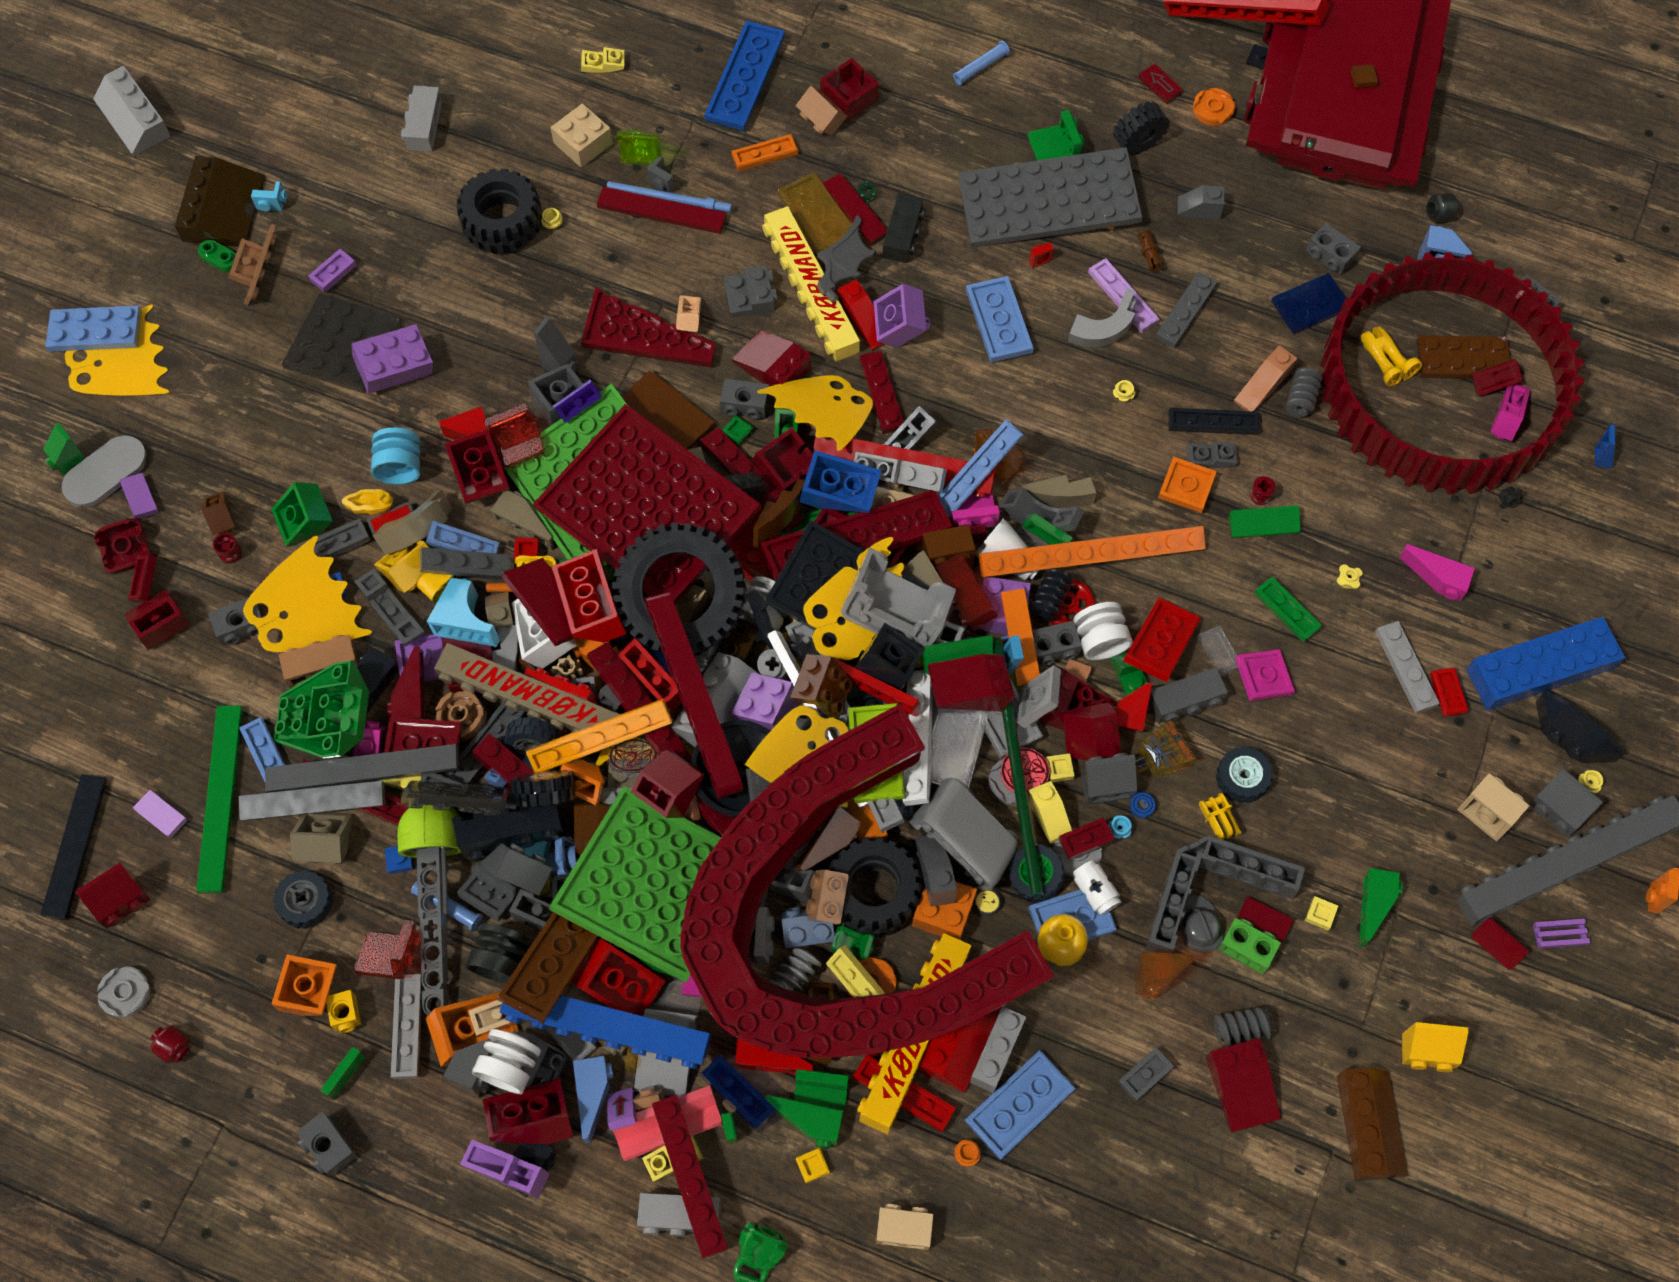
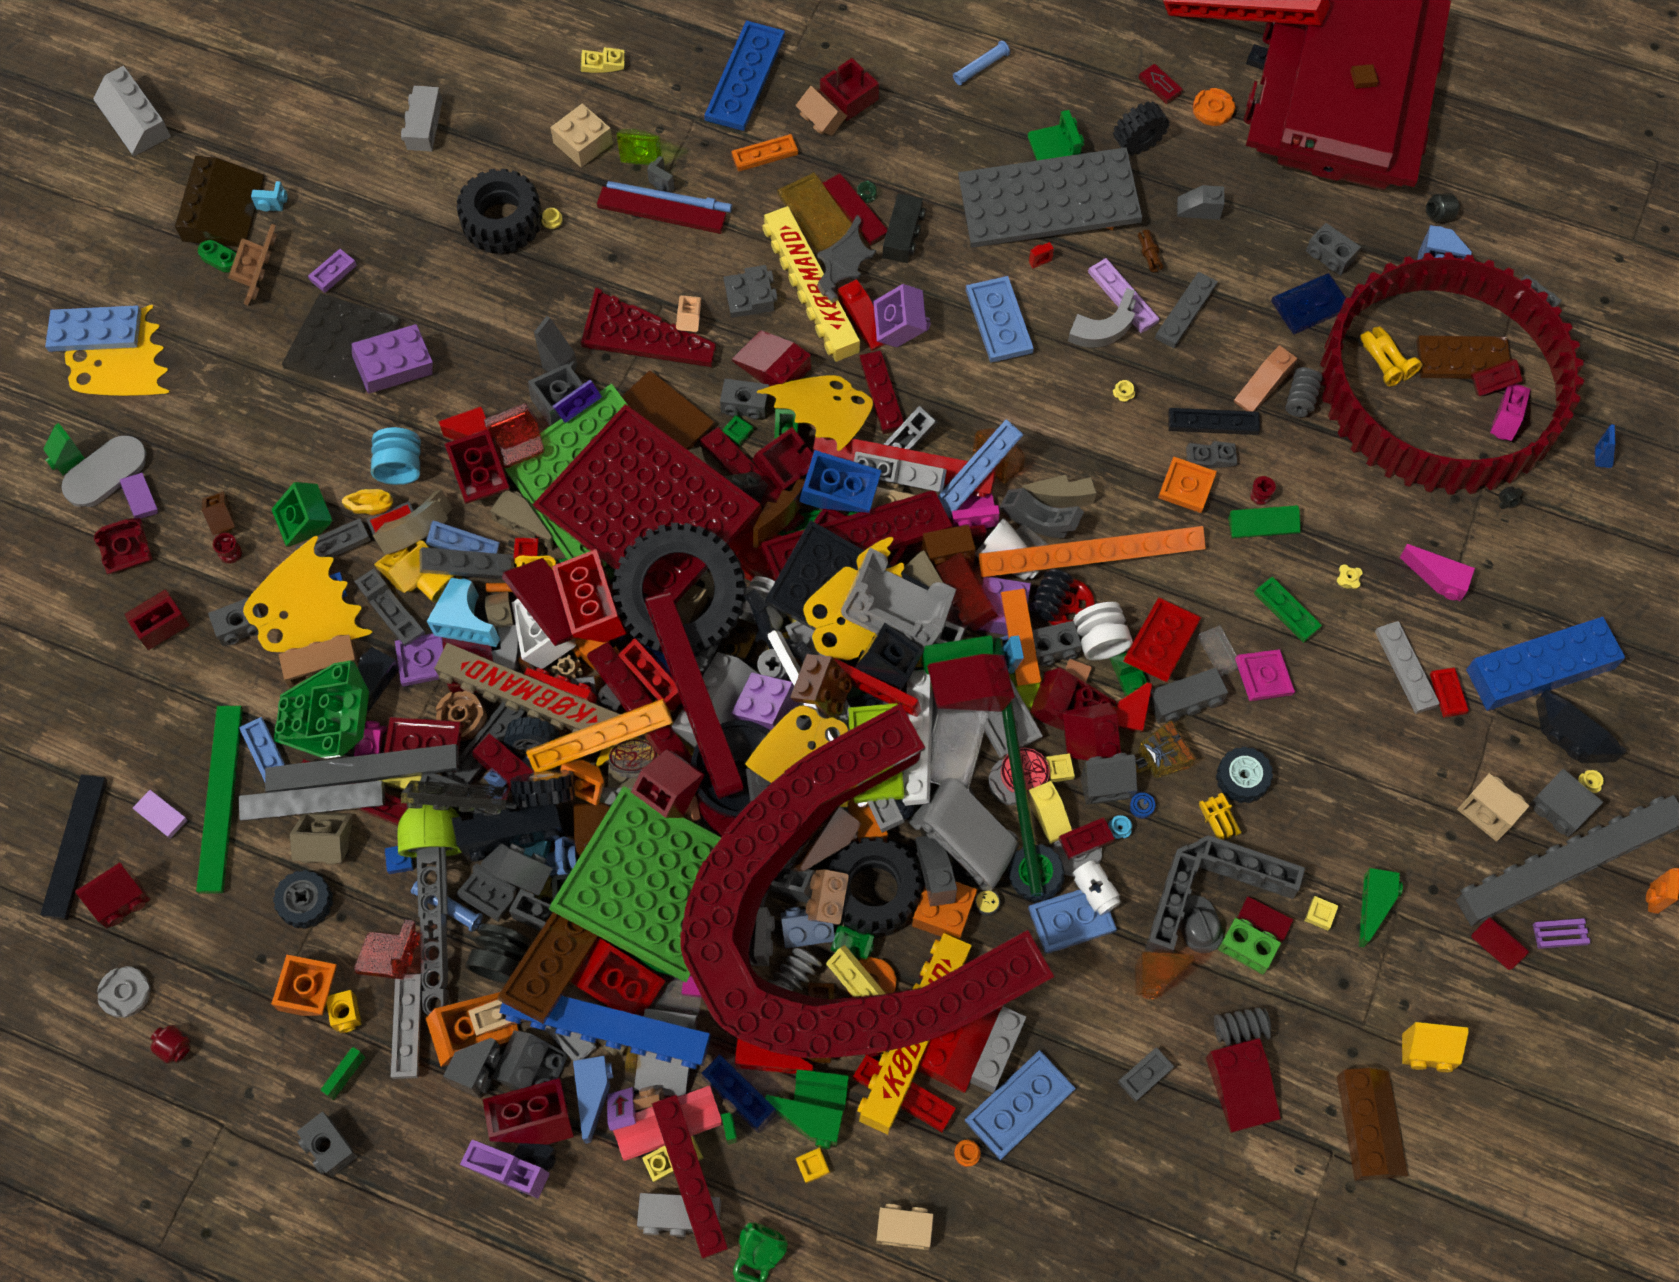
dark red tile [128,554,157,603] -> none
dark red slope [387,646,425,719] -> none
white wheel [472,1029,541,1094] -> none
light grey plate [1017,665,1061,728] -> none
green tile [1022,513,1073,545] -> none
yellow cylinder [1037,914,1088,966] -> none

